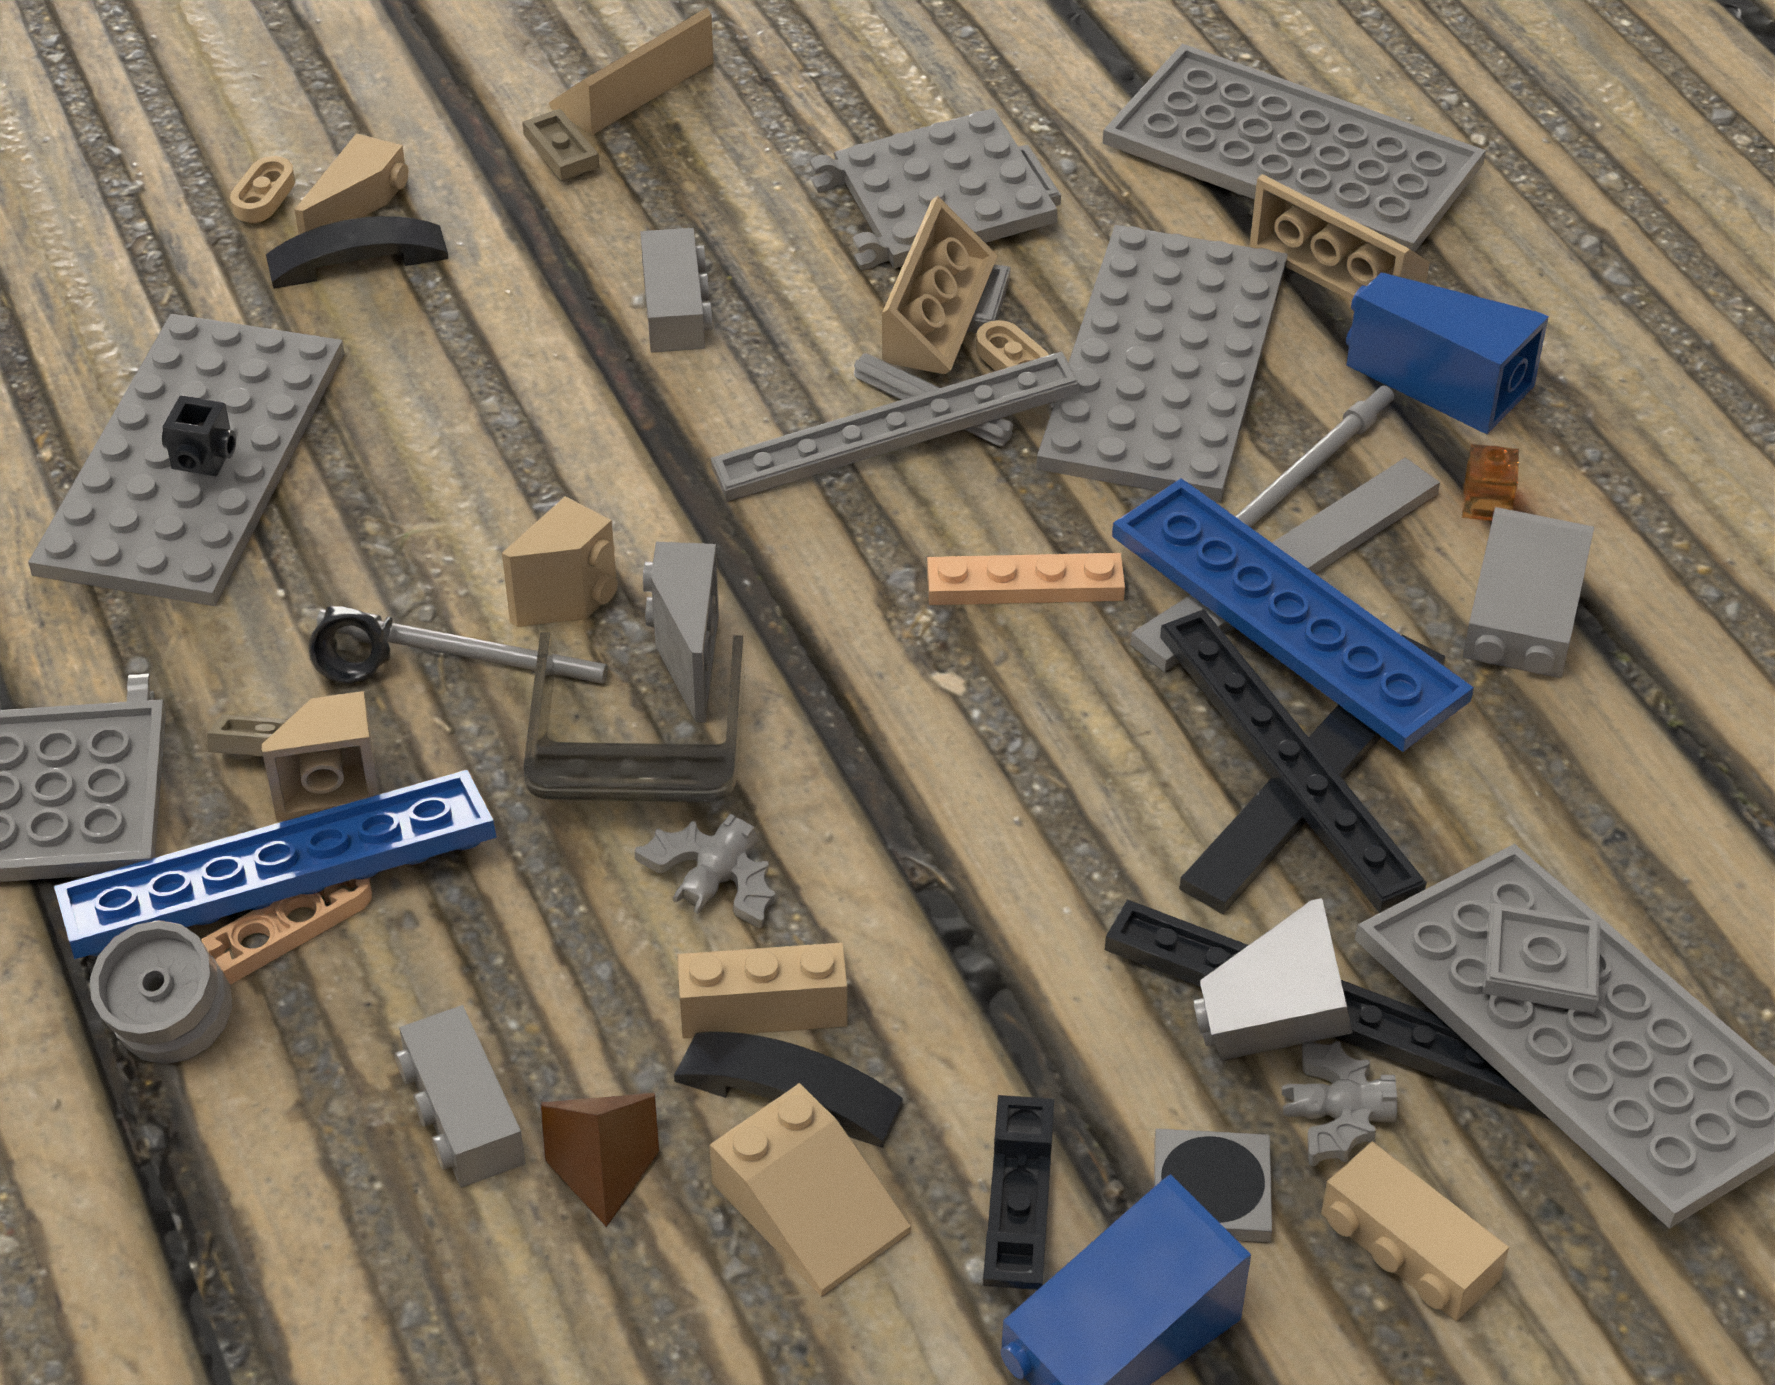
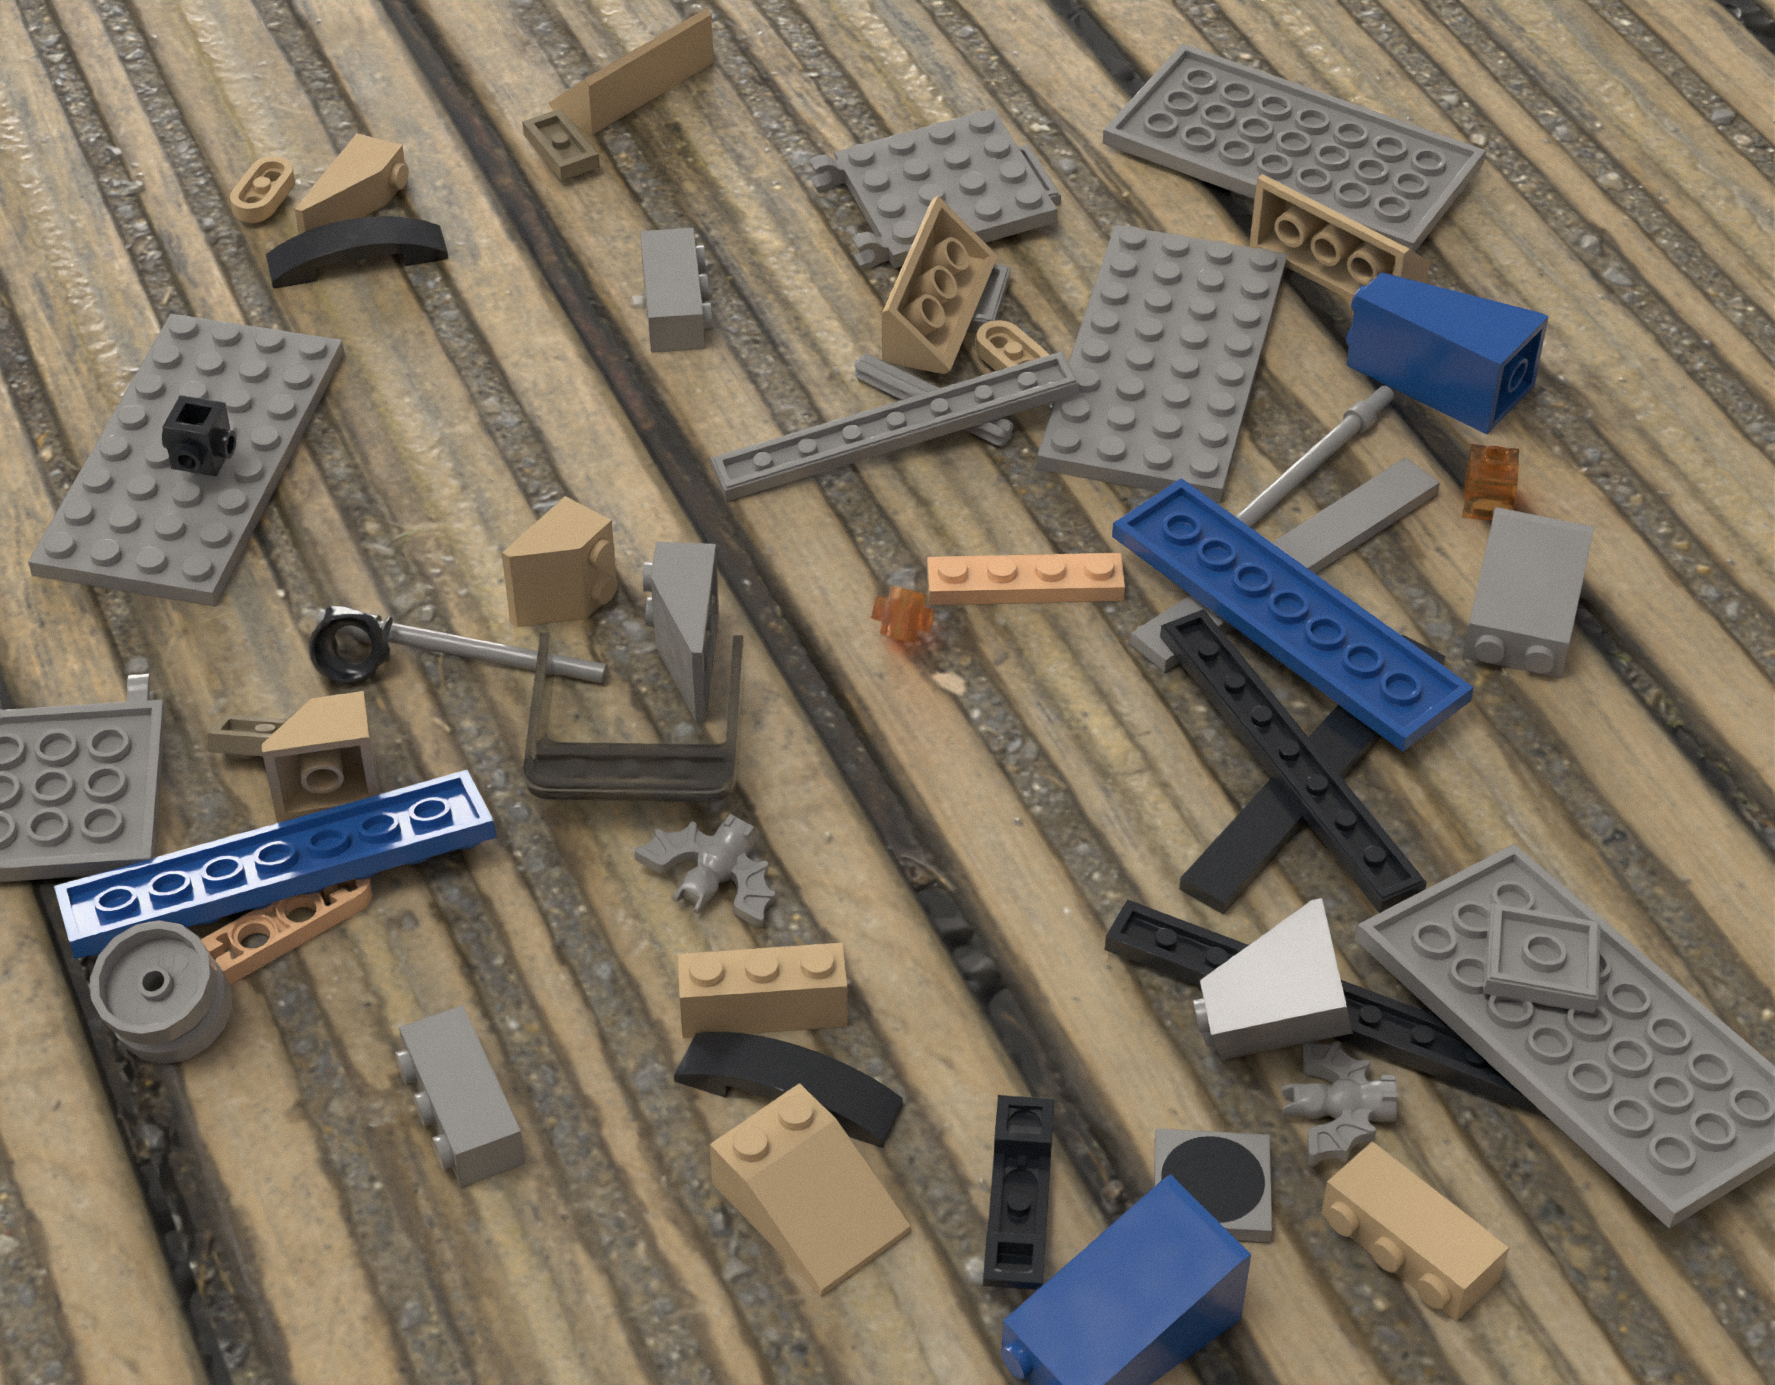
reddish brown slope [541,1093,659,1228] -> none
none -> clear orange gear [871,586,935,643]

